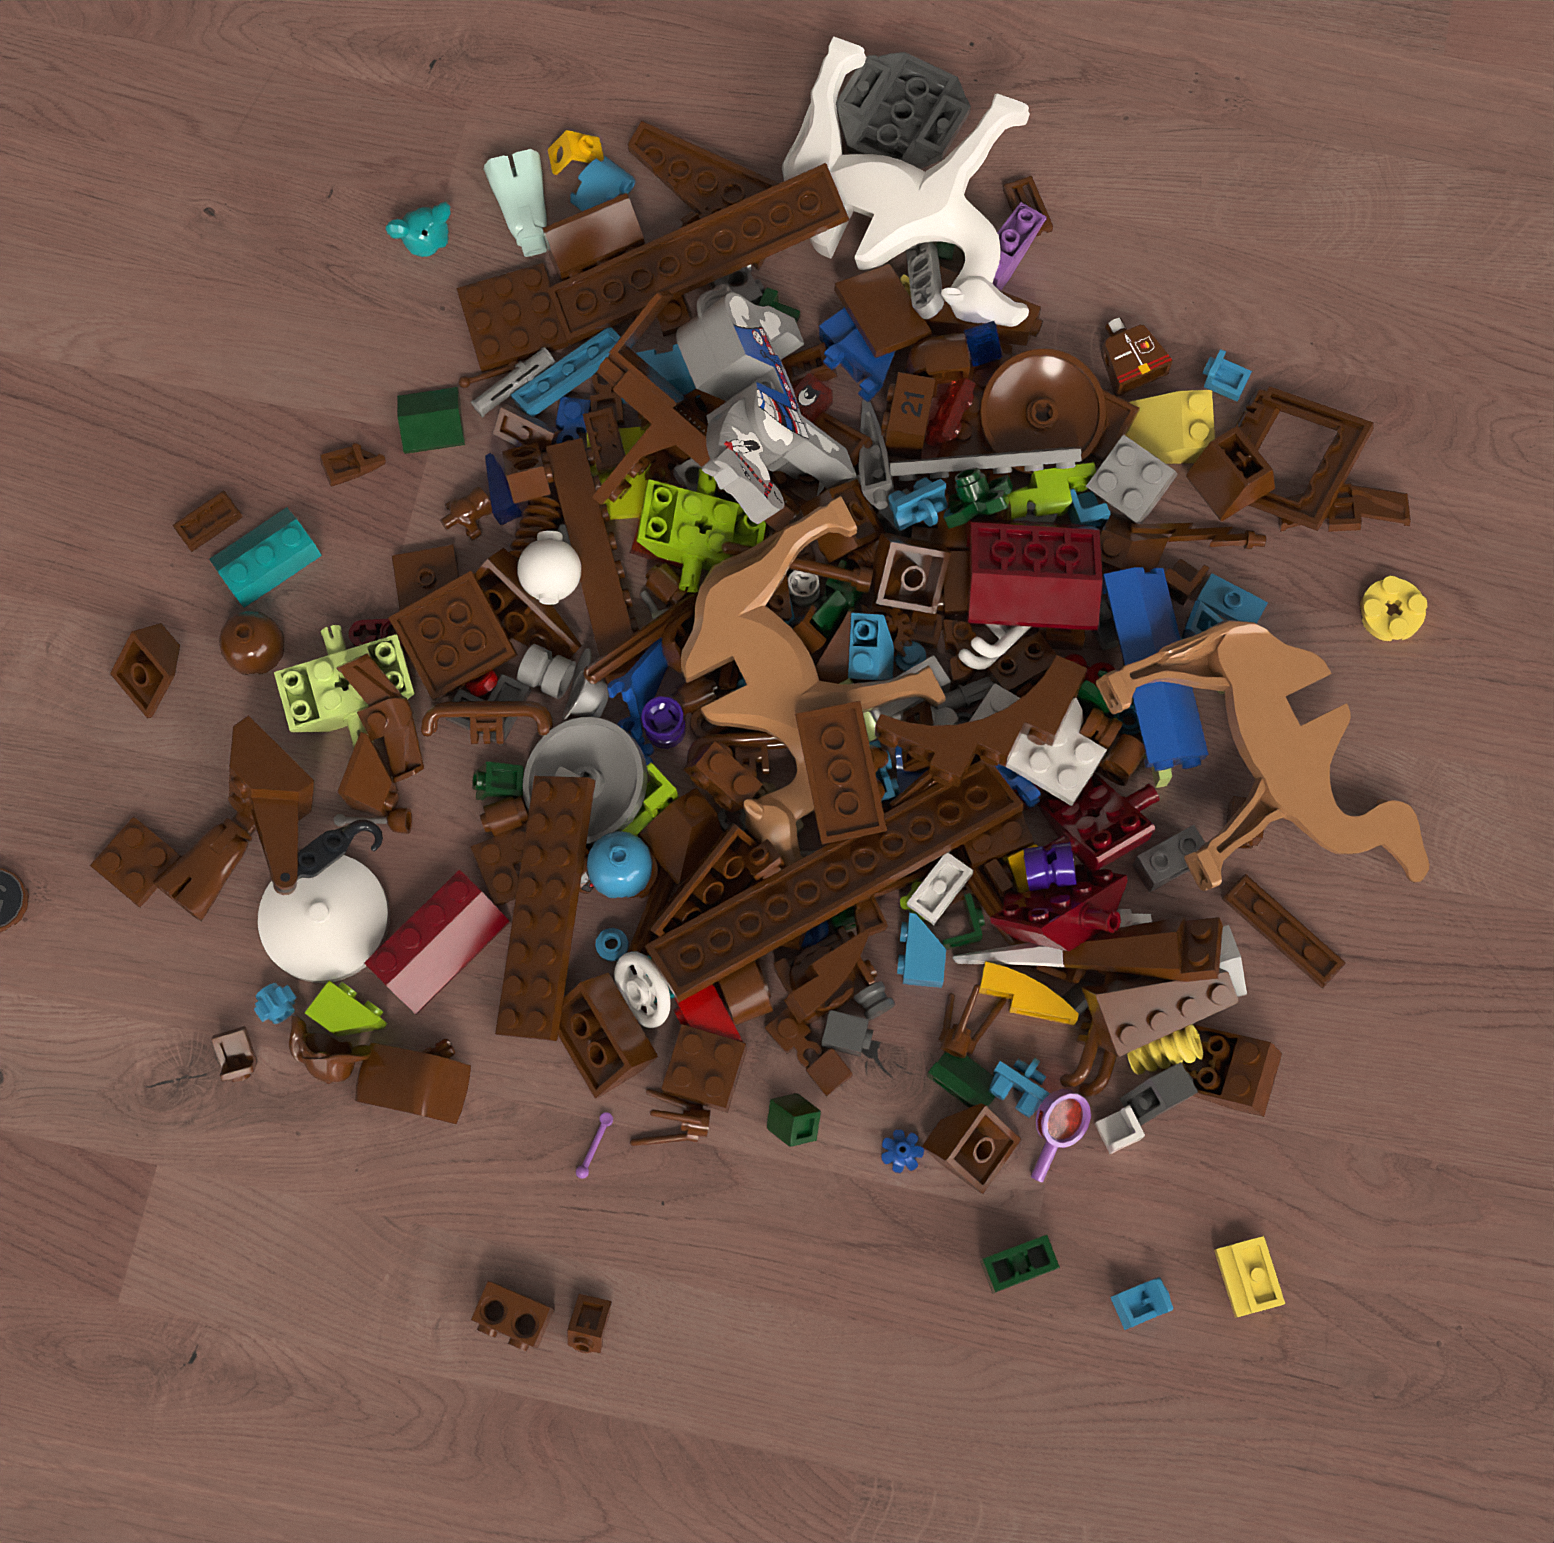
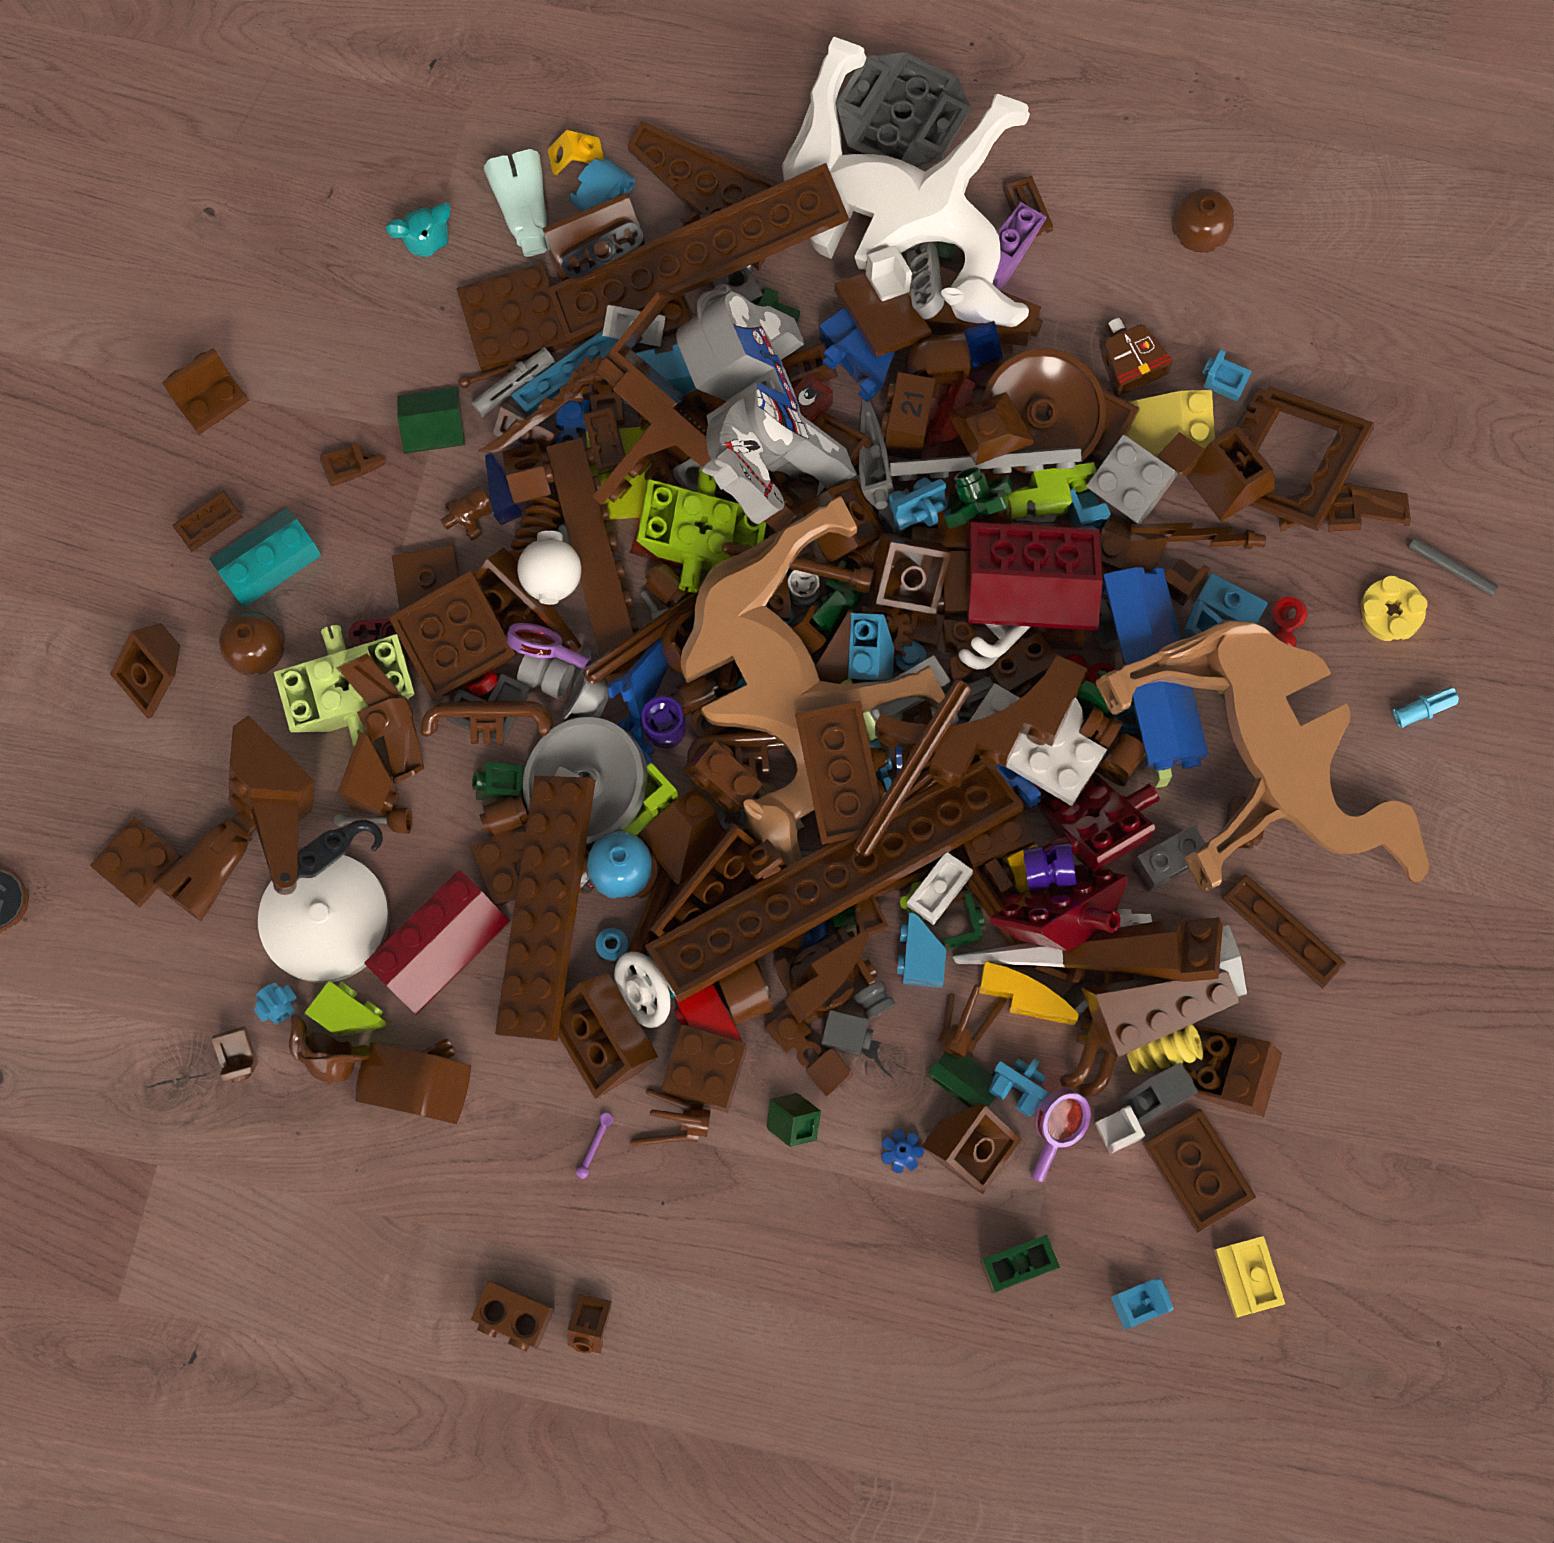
none -> reddish brown bracket [162,348,249,435]
none -> reddish brown sword [479,336,643,453]
none -> medium lavender piece [506,623,592,669]
none -> black beam [559,220,643,279]
none -> white plate [602,305,666,347]
none -> reddish brown axle [854,679,971,856]
none -> white panel [866,245,912,301]
none -> reddish brown slope [949,392,1034,465]
none -> reddish brown tile [1142,1109,1256,1233]
none -> reddish brown slope [1157,432,1205,476]
none -> reddish brown cylinder [1172,189,1234,253]
none -> red plate [1272,596,1308,647]
none -> medium azure axle [1392,687,1459,729]
none -> dark grey bar [1408,537,1498,597]

